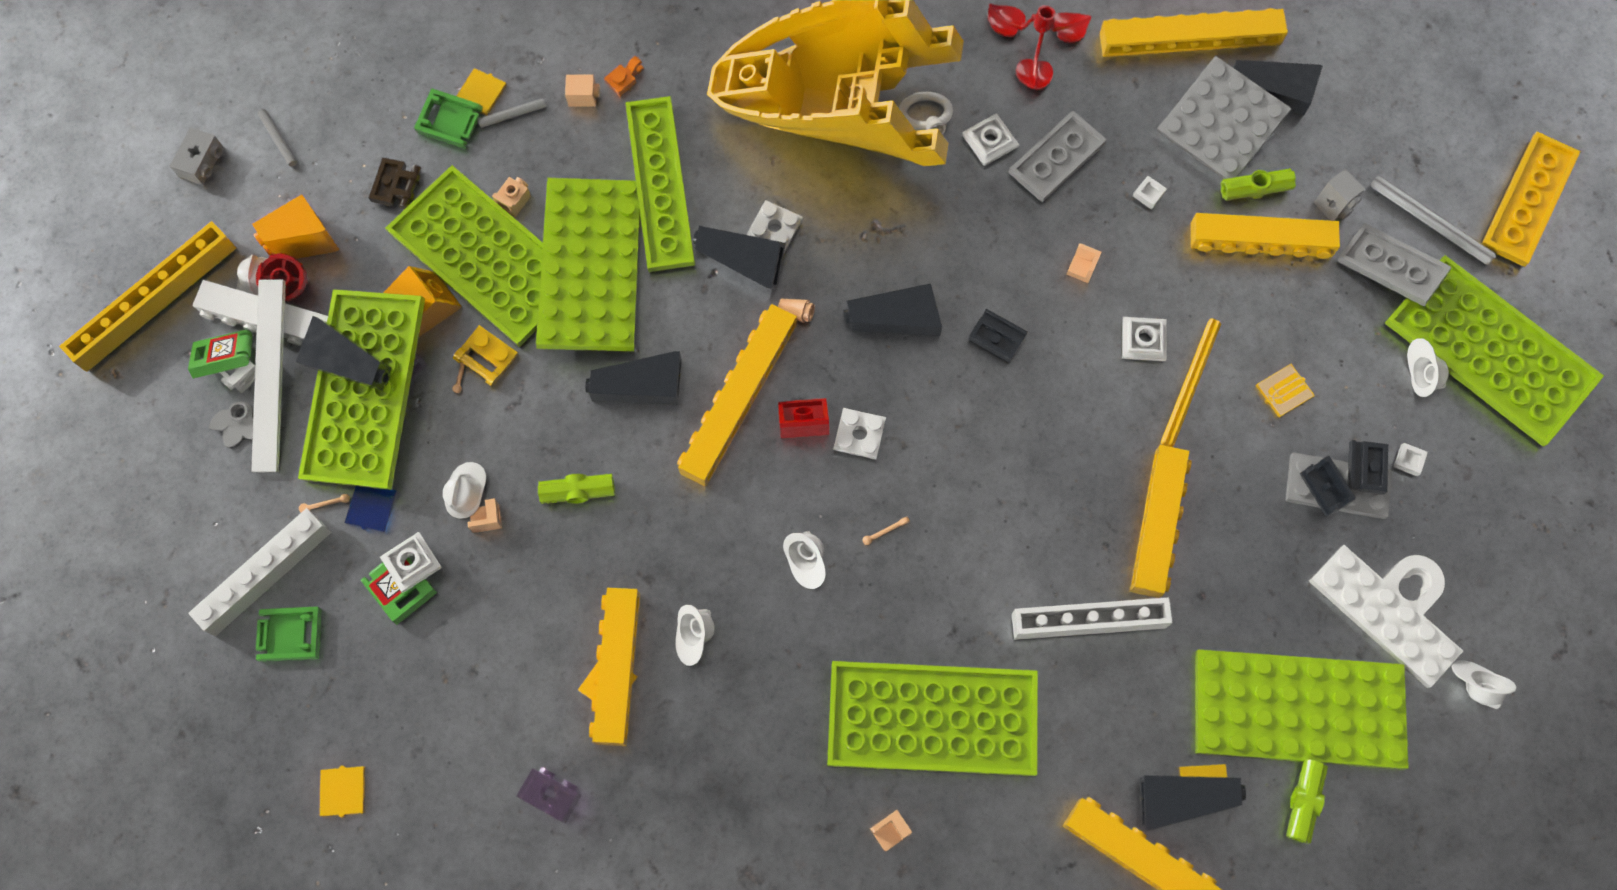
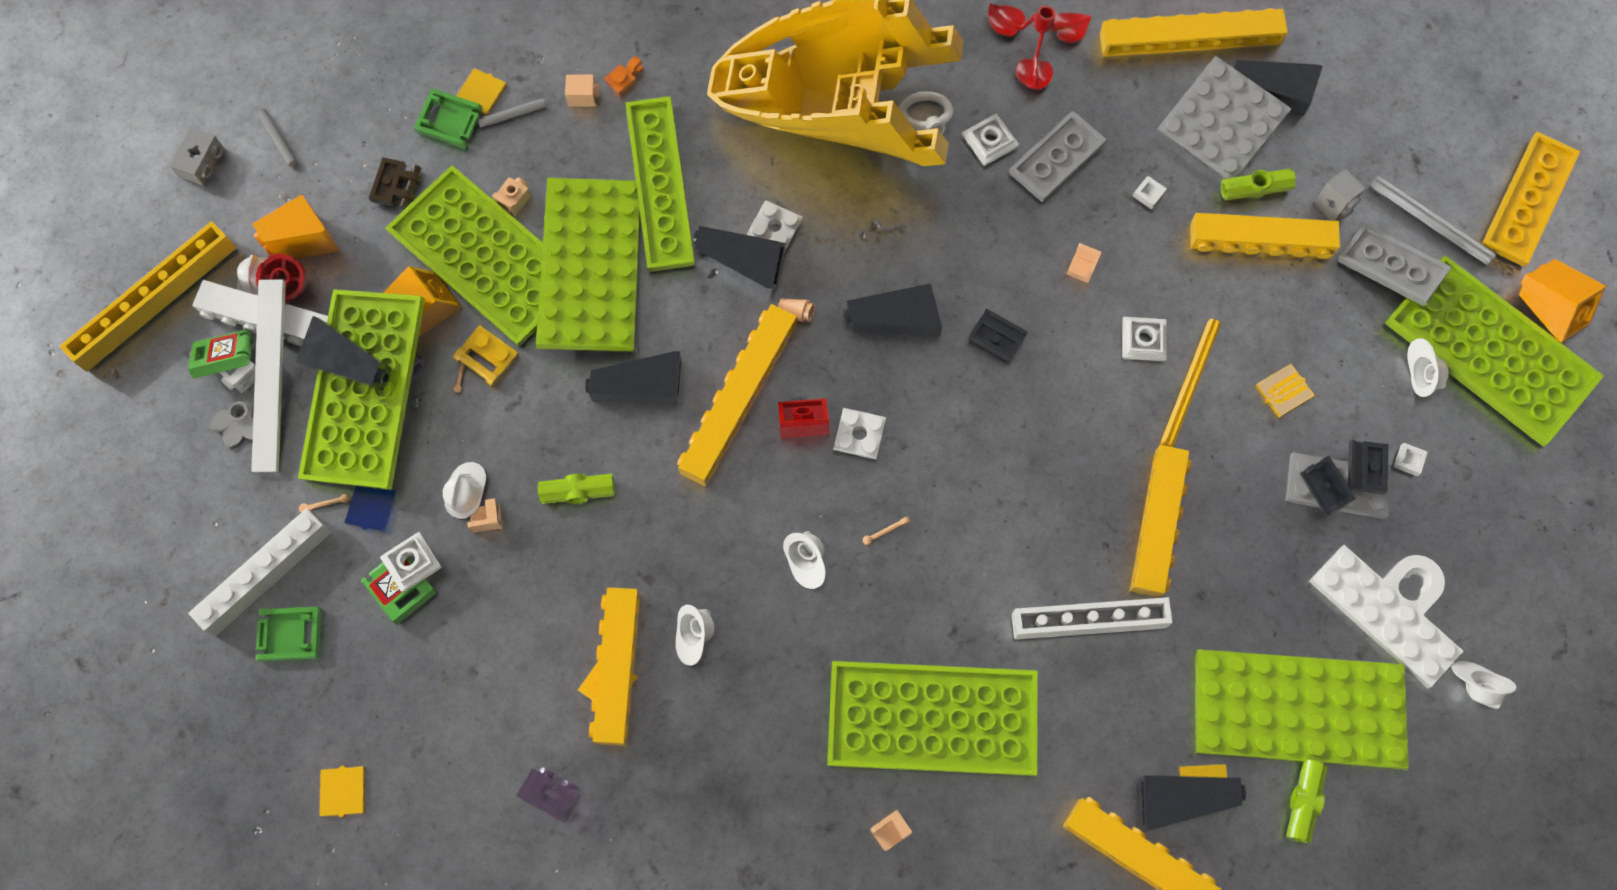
none -> light orange slope [1519,259,1607,343]

